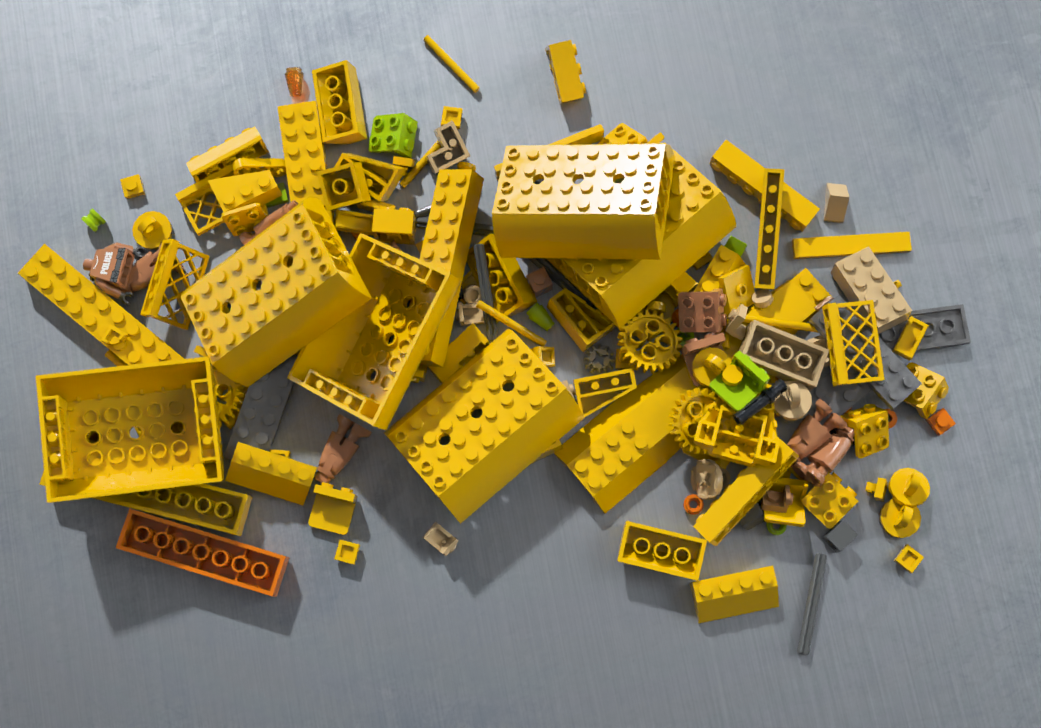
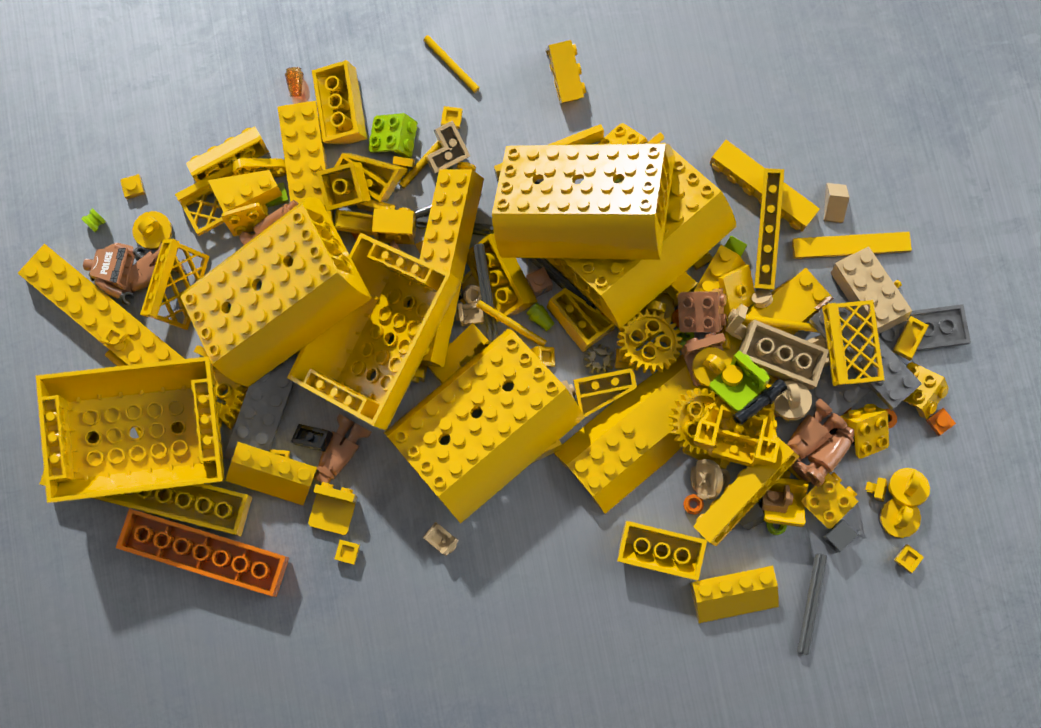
none -> black plate [291,424,333,452]

